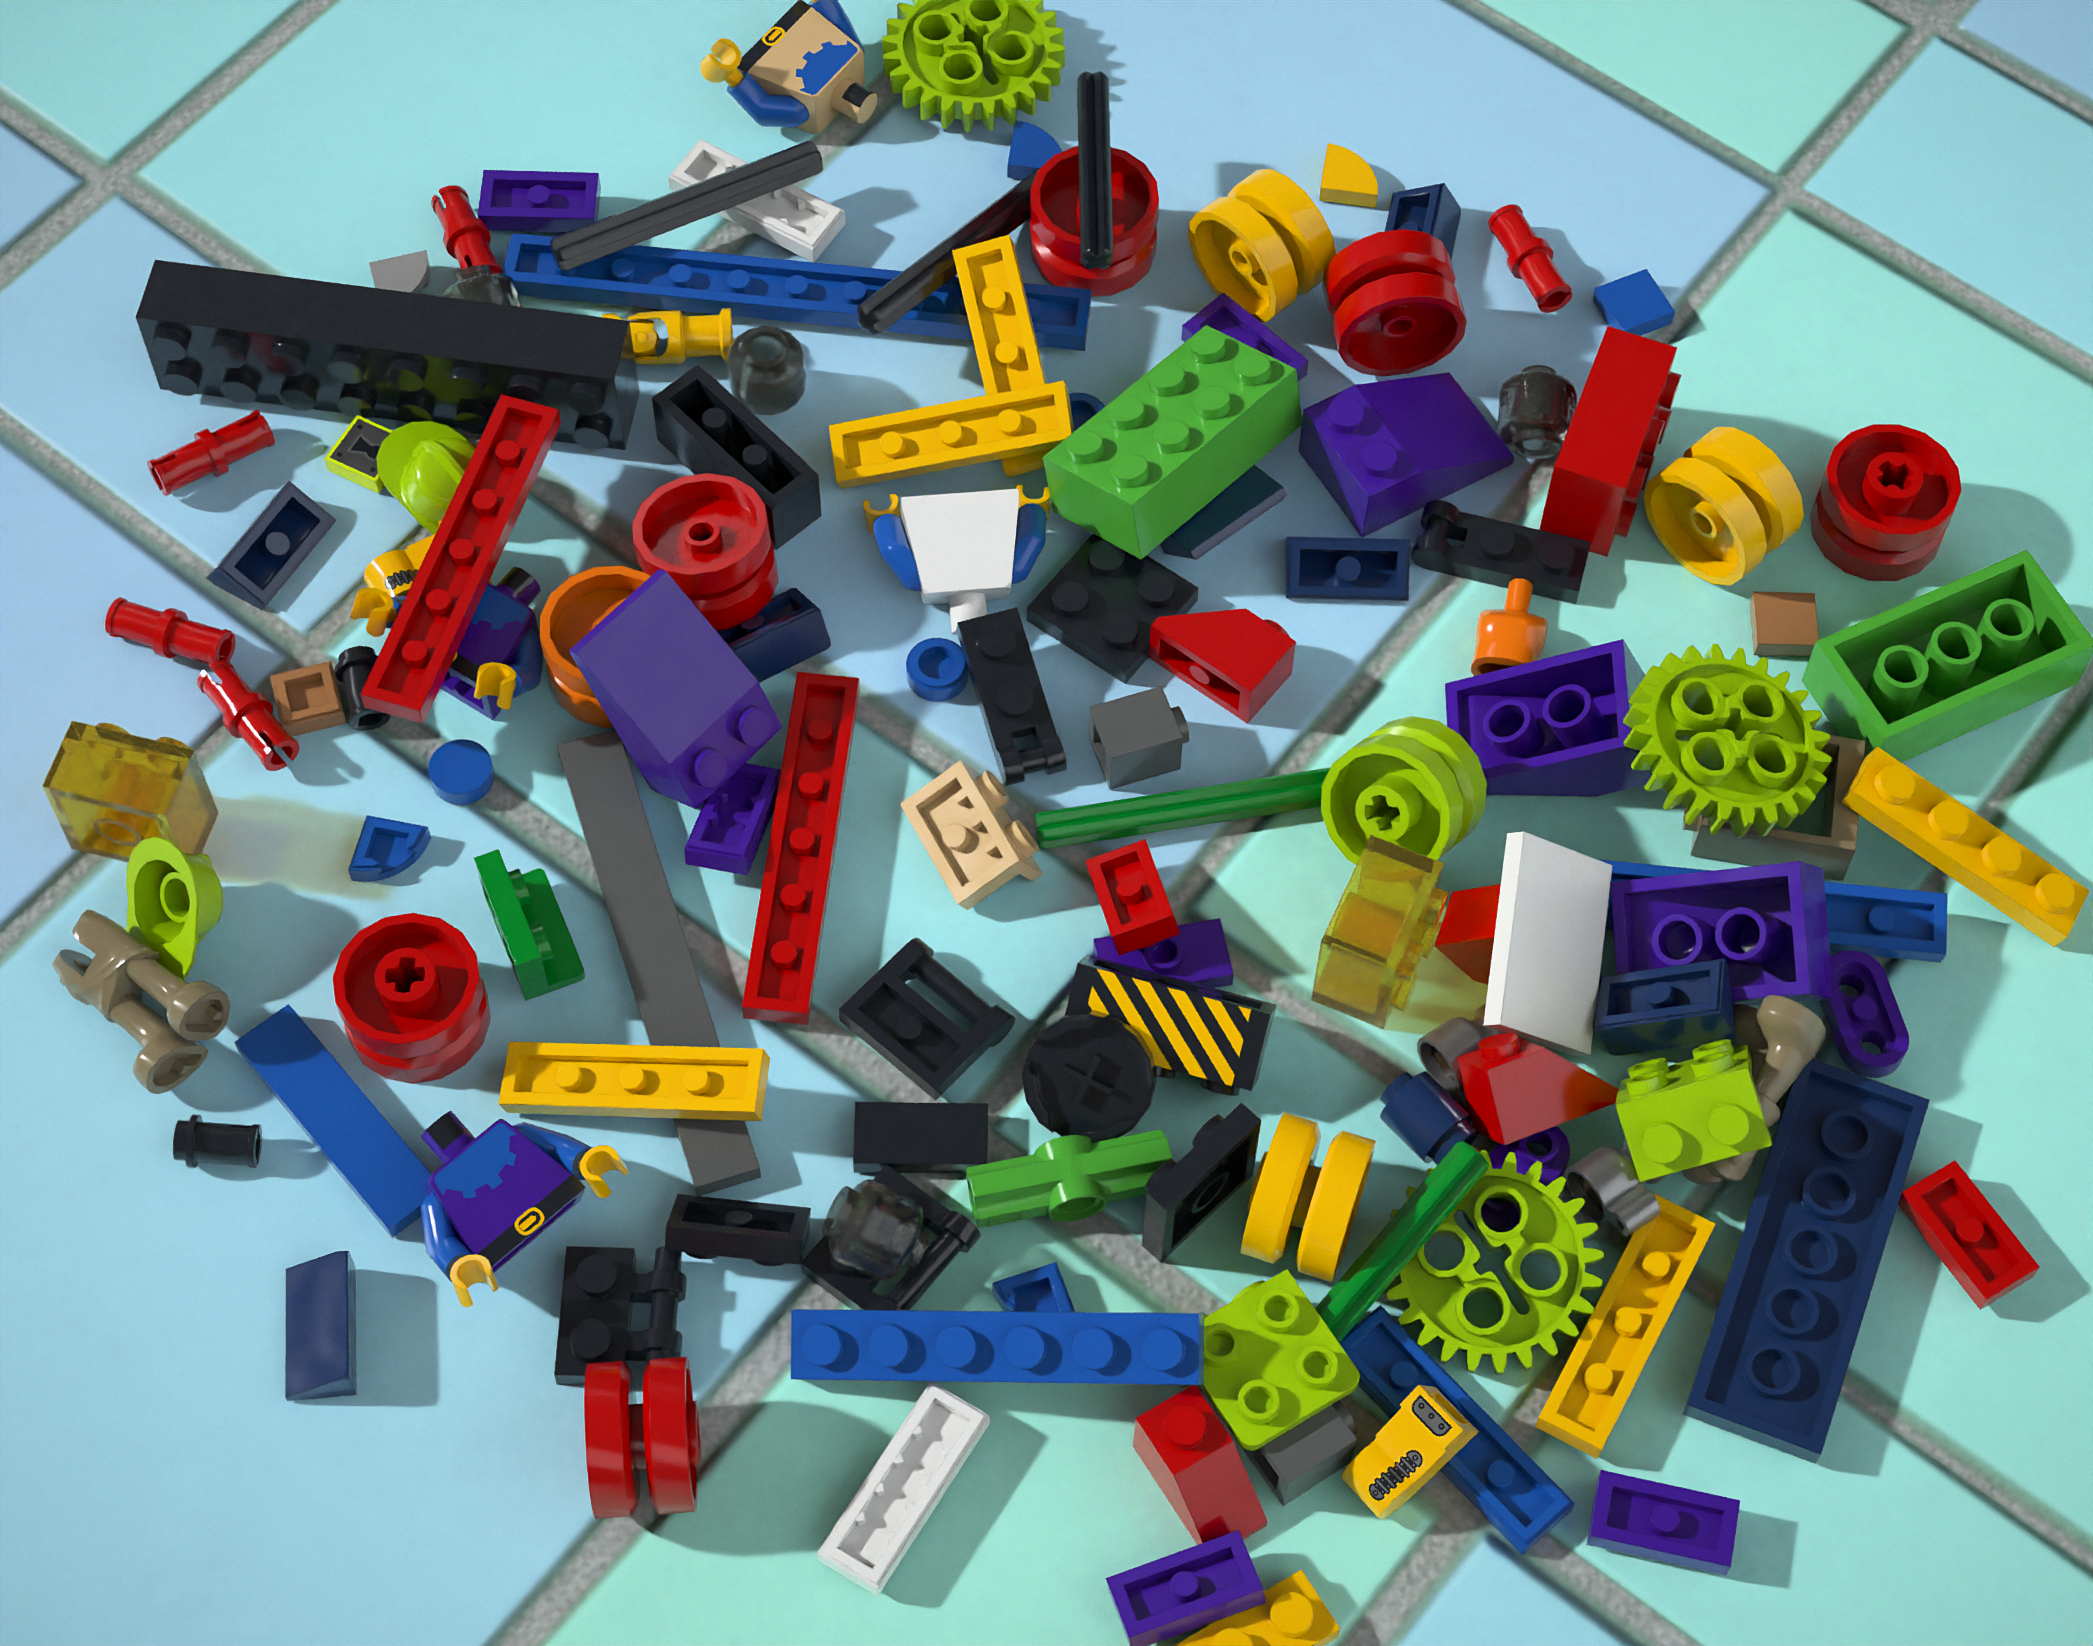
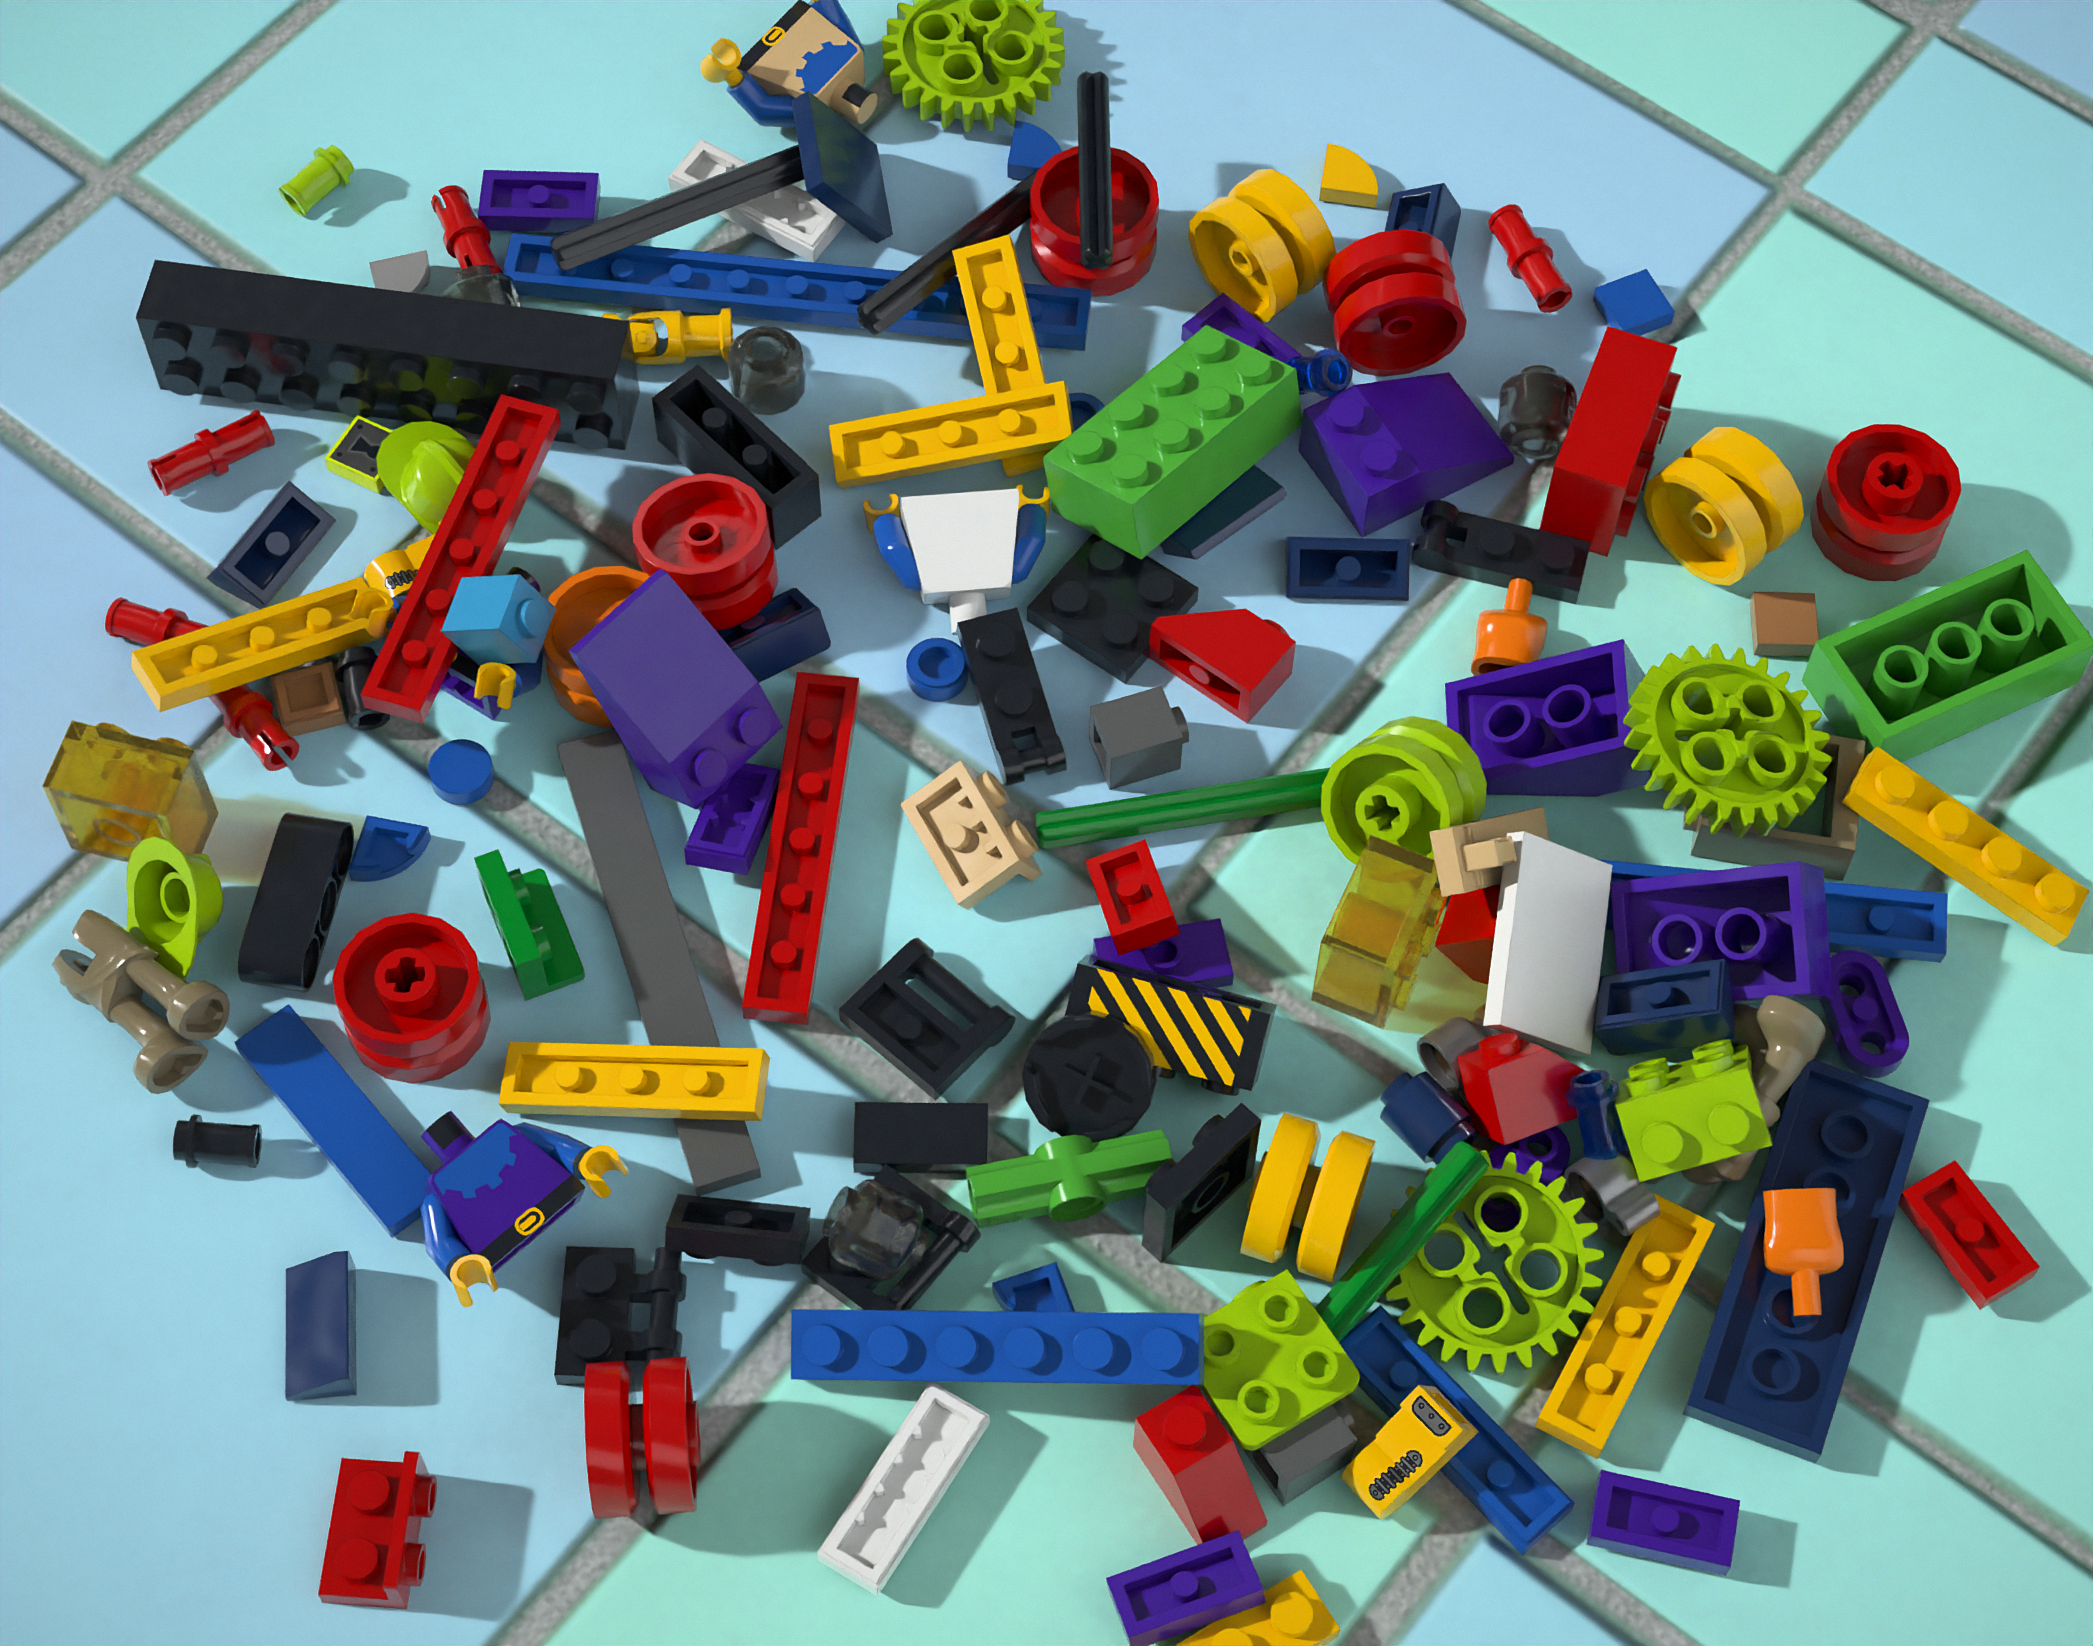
none -> yellow plate [131,577,389,713]
none -> black beam [238,812,354,992]
none -> lime pin [278,145,354,217]
none -> red bracket [318,1451,437,1609]
none -> dark azure brick [441,574,556,665]
none -> dark blue tile [792,91,893,243]
none -> clear blue pin [1285,349,1353,397]
none -> tan hinge [1429,807,1550,897]
none -> clear blue pin [1565,1070,1627,1160]
none -> orange piece [1763,1188,1844,1317]

